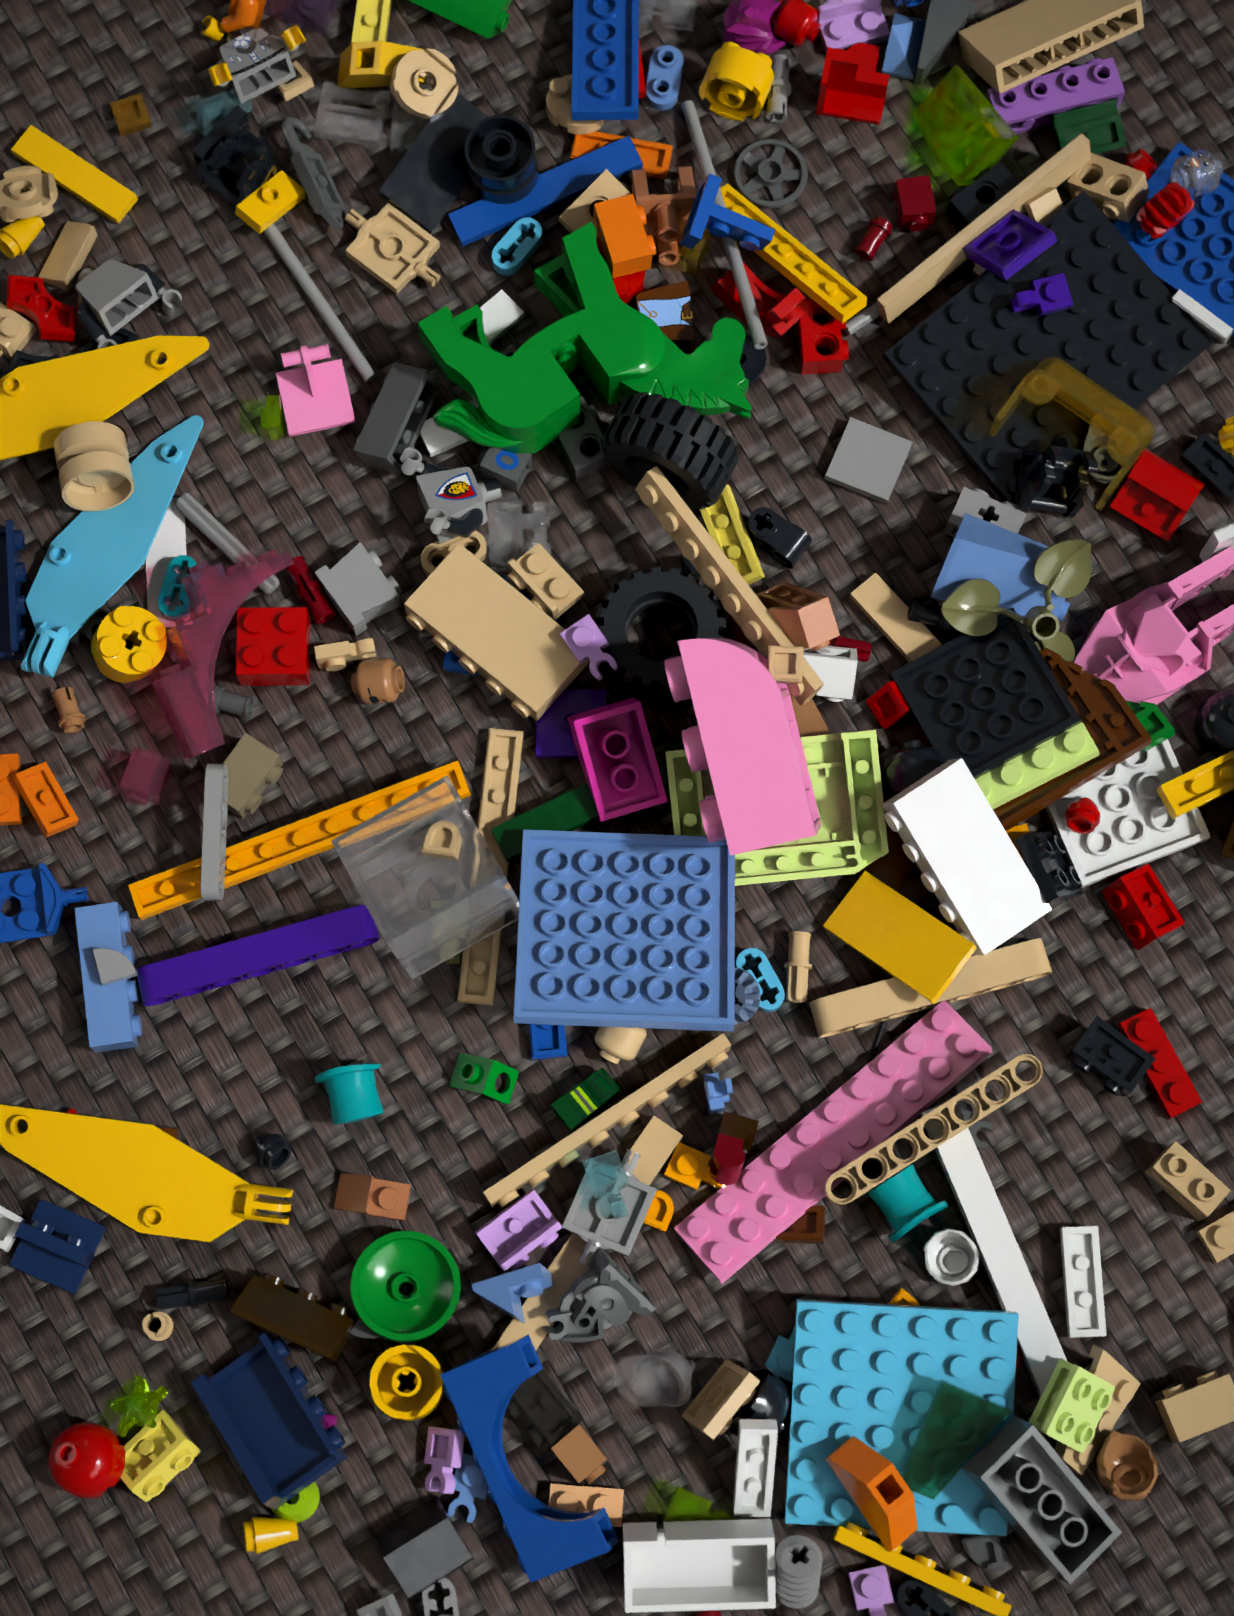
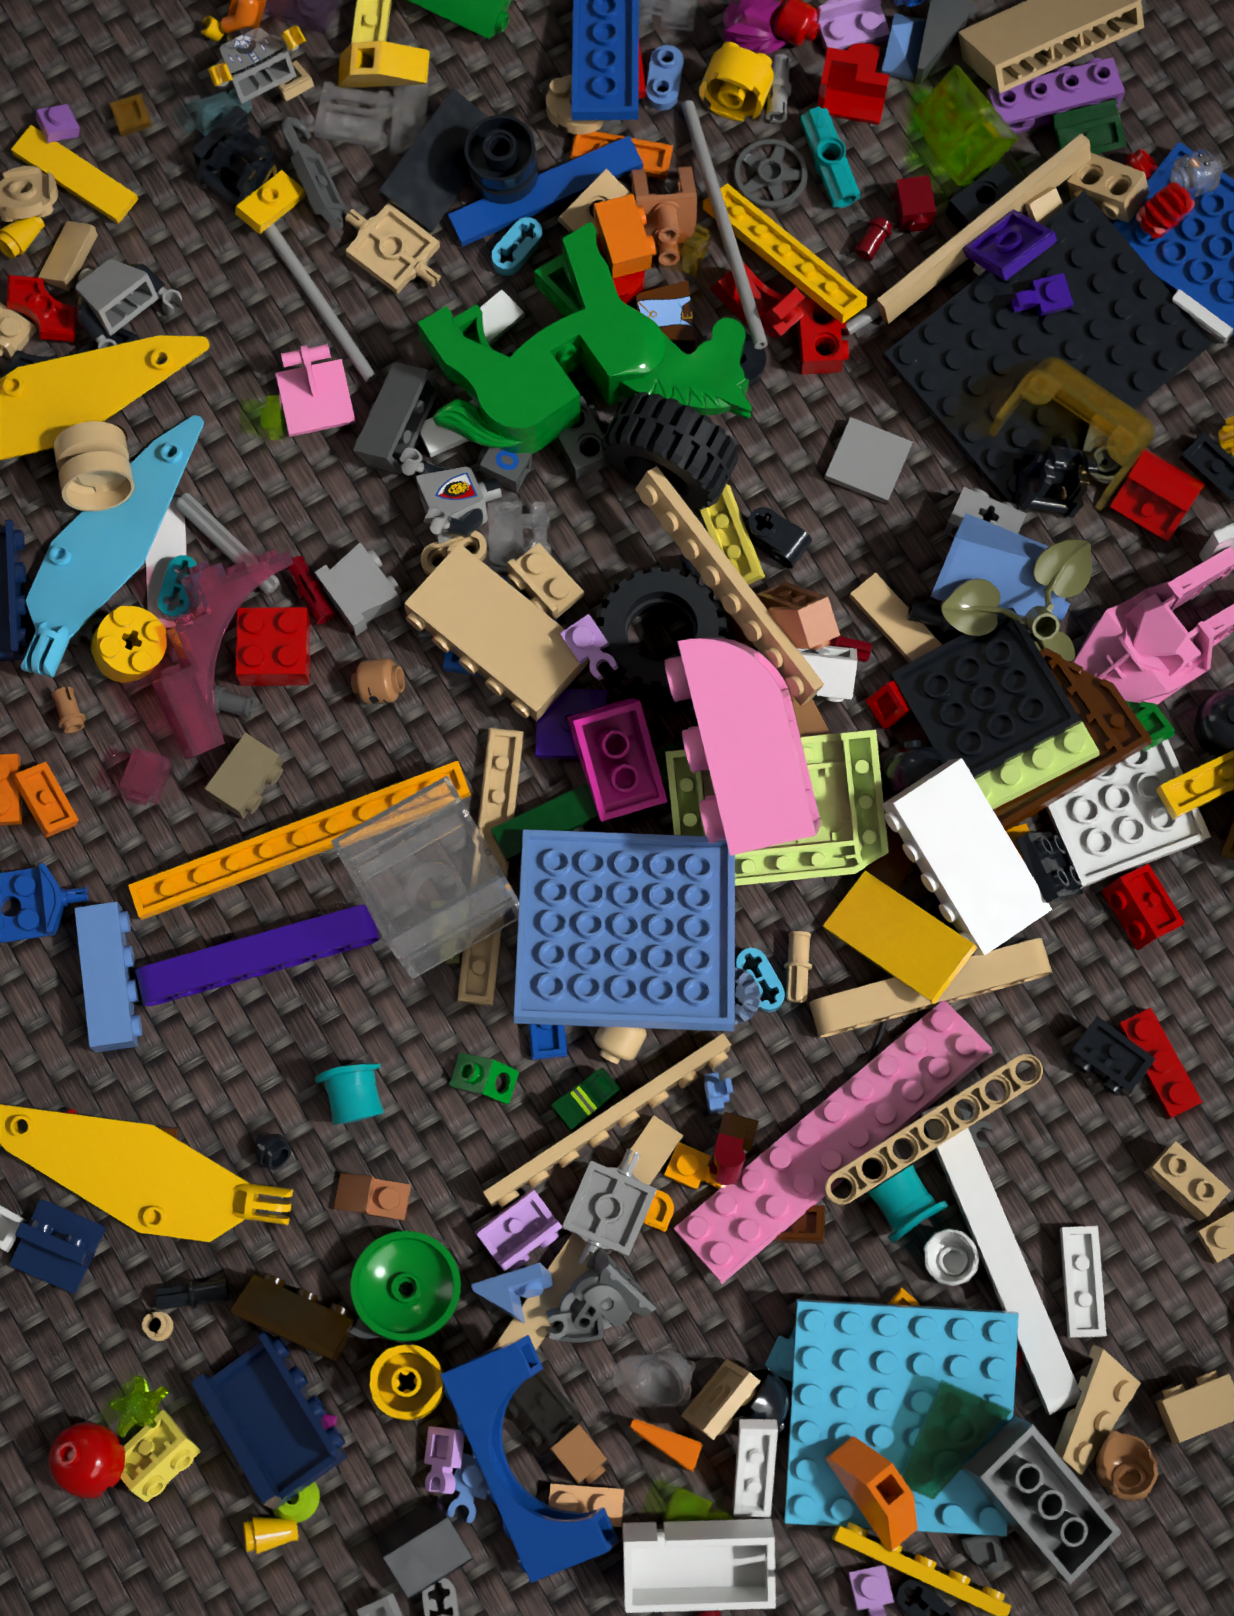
light grey tile [93,948,138,986] -> none
light grey beam [201,764,229,901] -> none
tan plate [314,638,377,671] -> none
tan plate [390,48,458,119] -> none
tan tile [421,821,462,861] -> none
clear light blue plate [582,1149,630,1220] -> none
blue bracket [680,173,775,251] -> none
tan tile [767,646,804,684] -> none
light grey piece [774,1535,823,1609] -> none
yellowish green bracket [1029,1358,1115,1453] -> none
red plate [1065,797,1101,834] -> none
none -> medium lavender plate [36,104,80,143]
none -> orange slope [630,1419,702,1472]
none -> teal piece [800,106,860,209]

